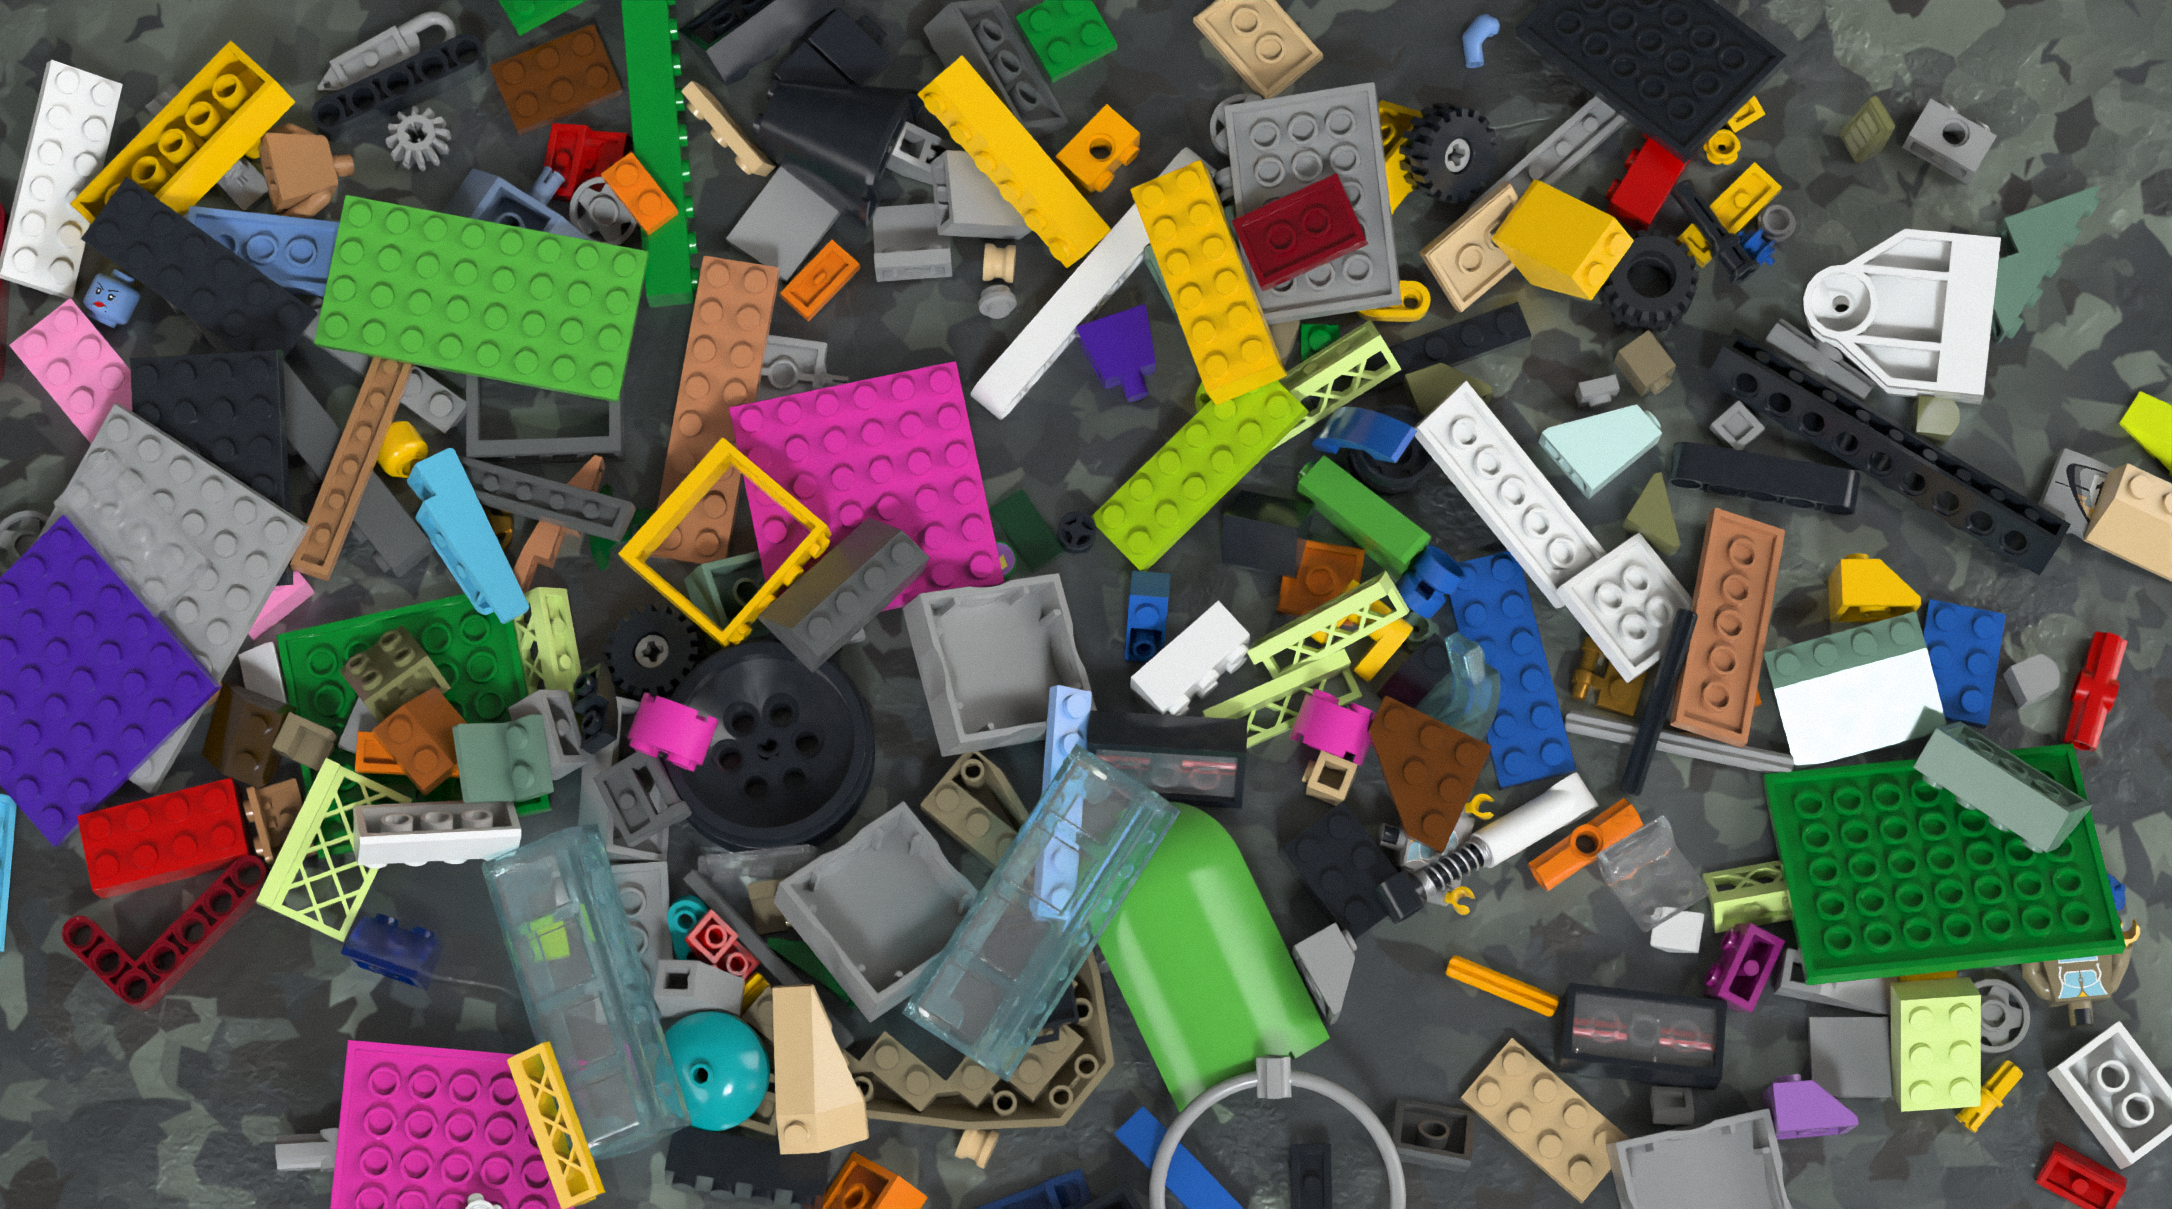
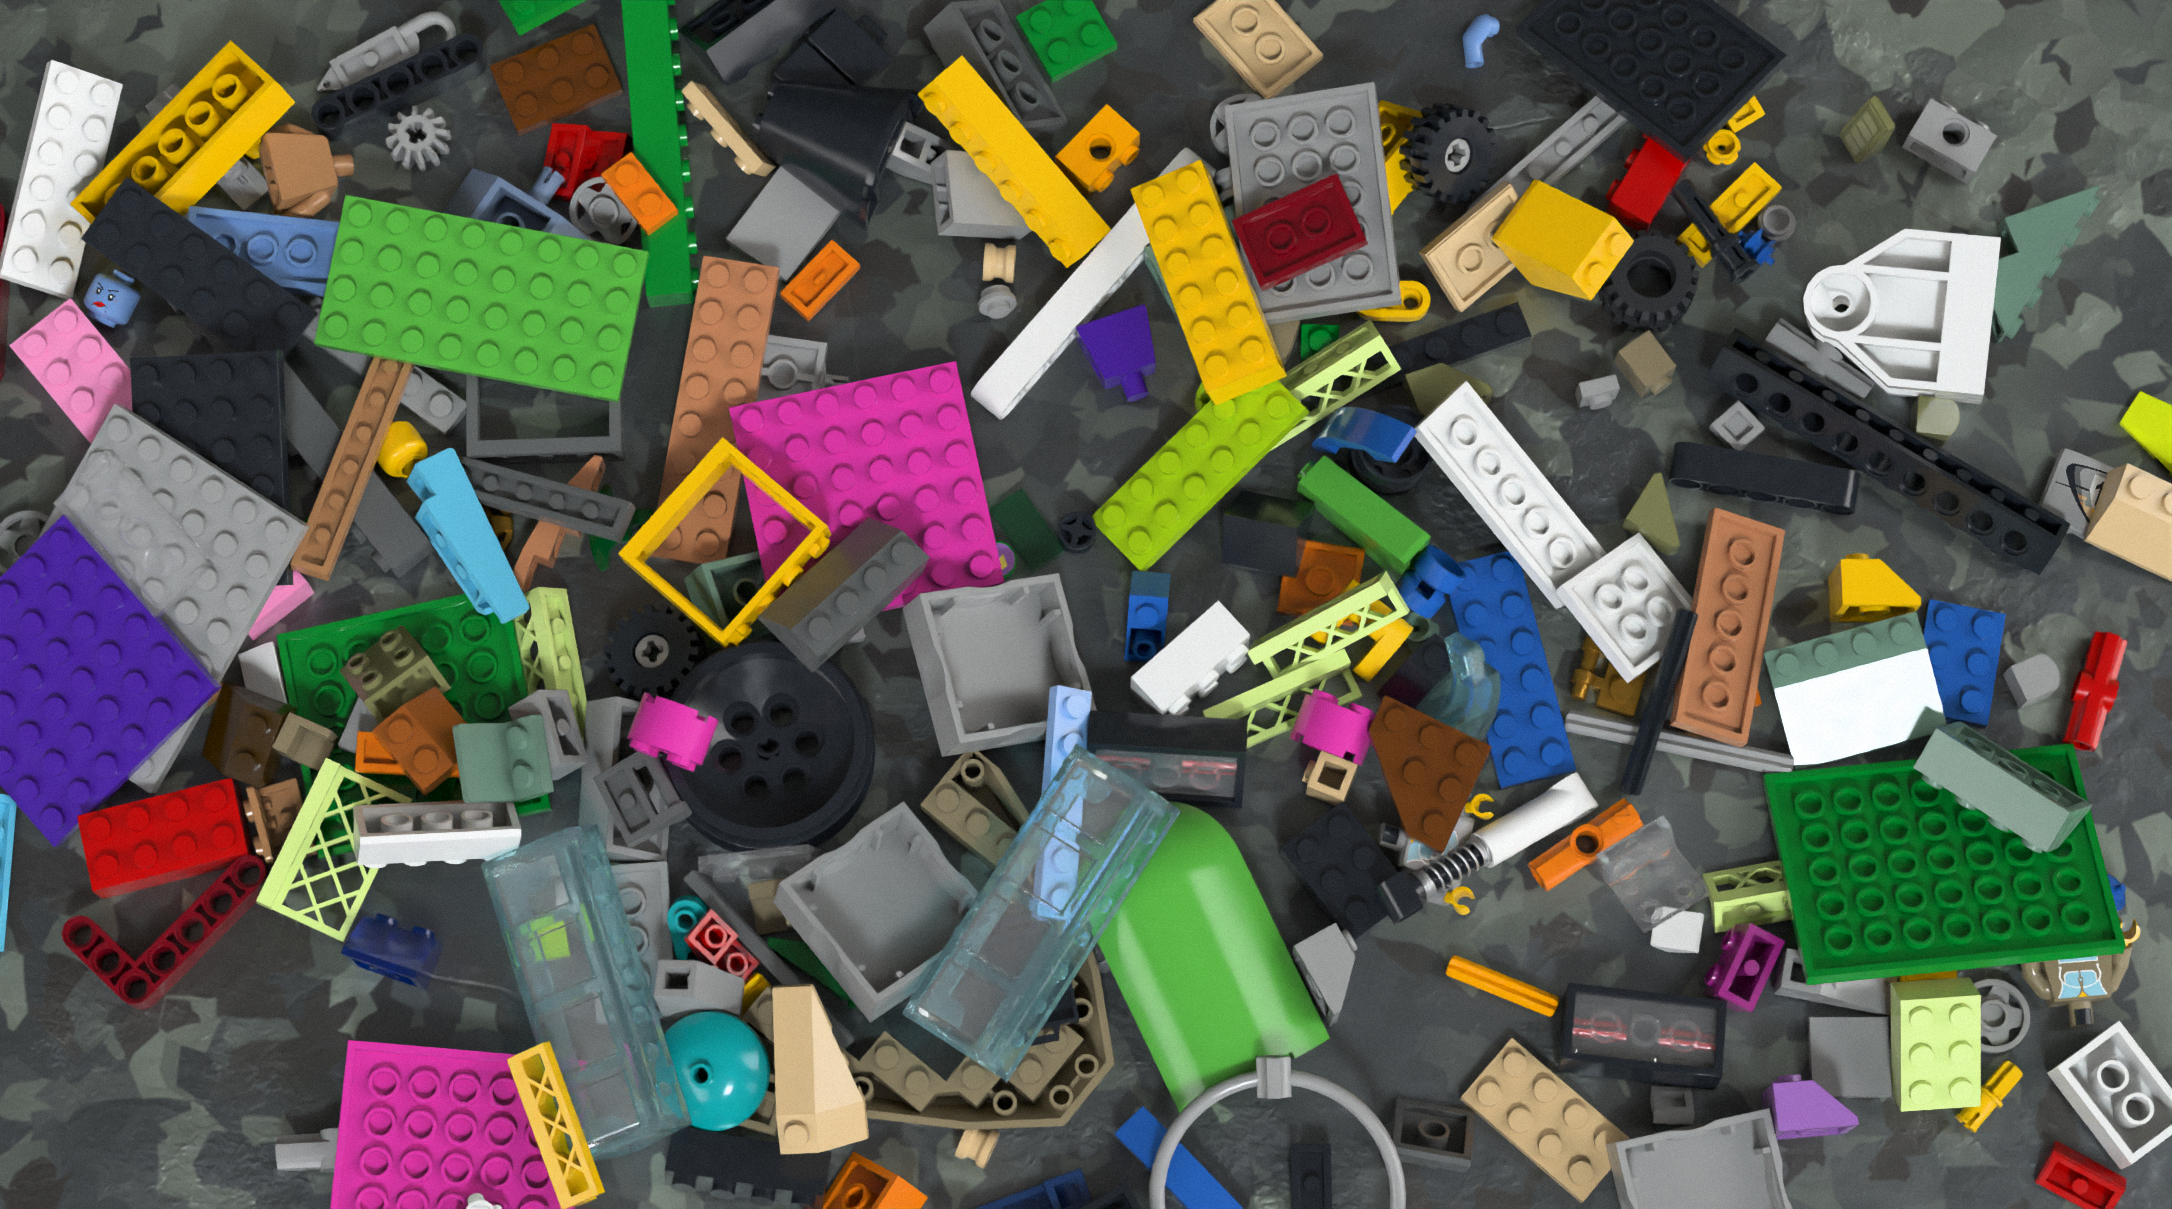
black slope [572,662,618,755] -> none
light grey bracket [872,203,952,282] -> none
light aqua slope [1538,404,1662,500] -> none

